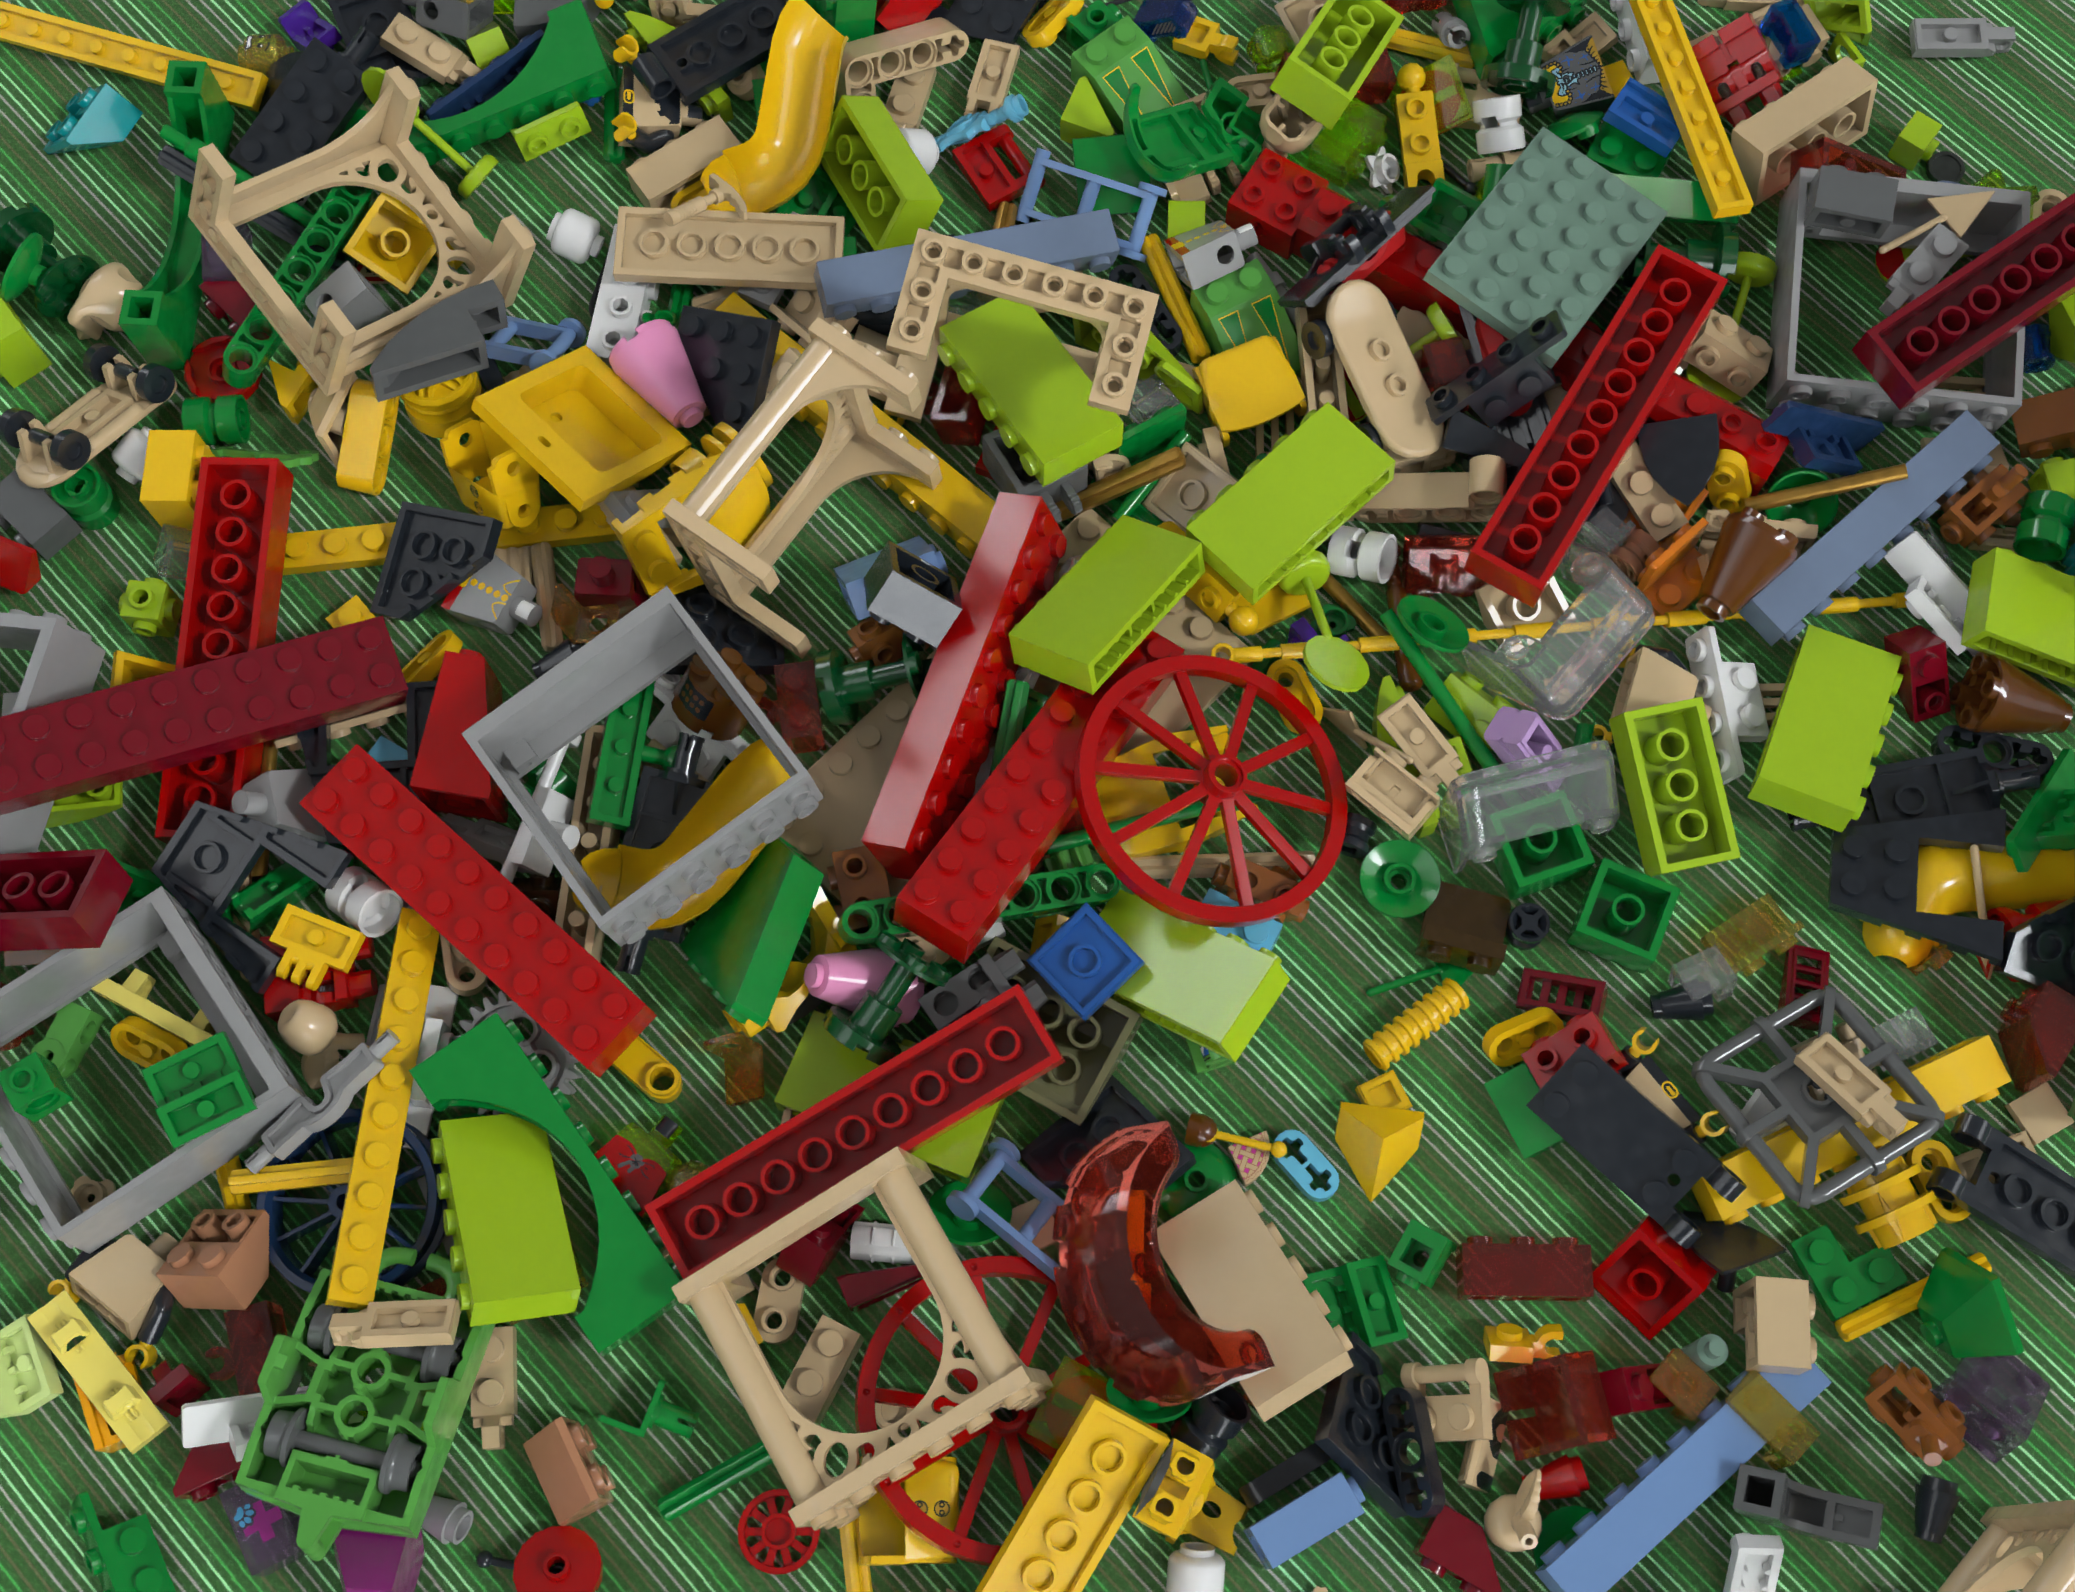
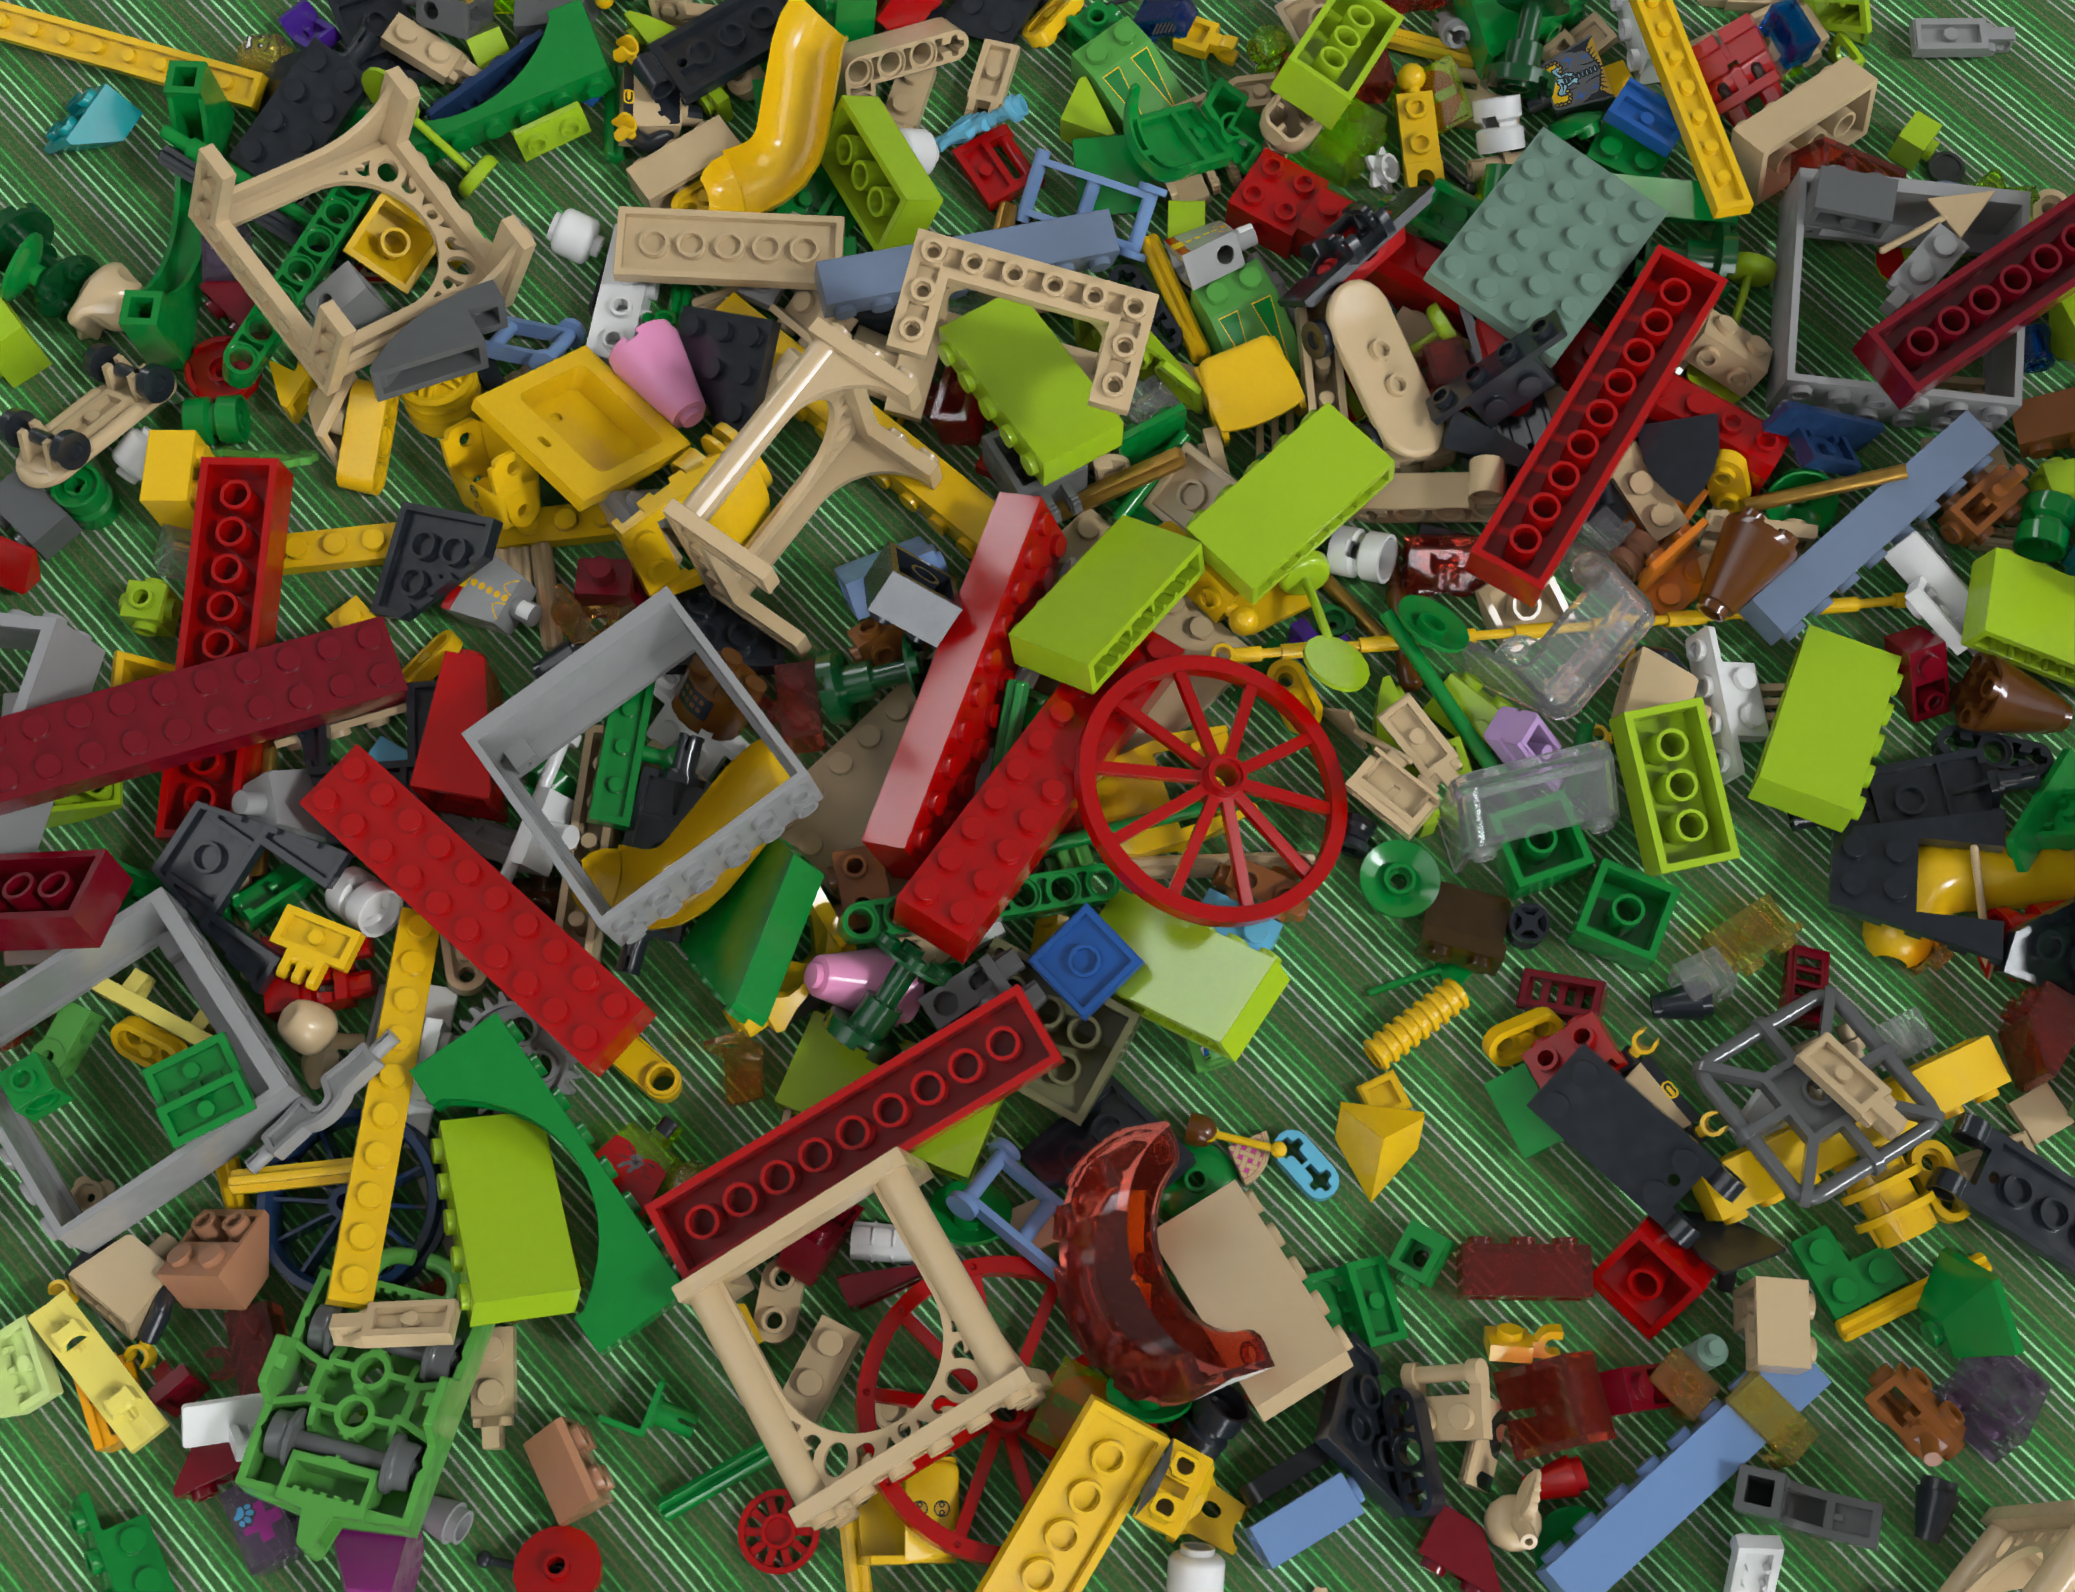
tan piece [663,173,747,227] -> none

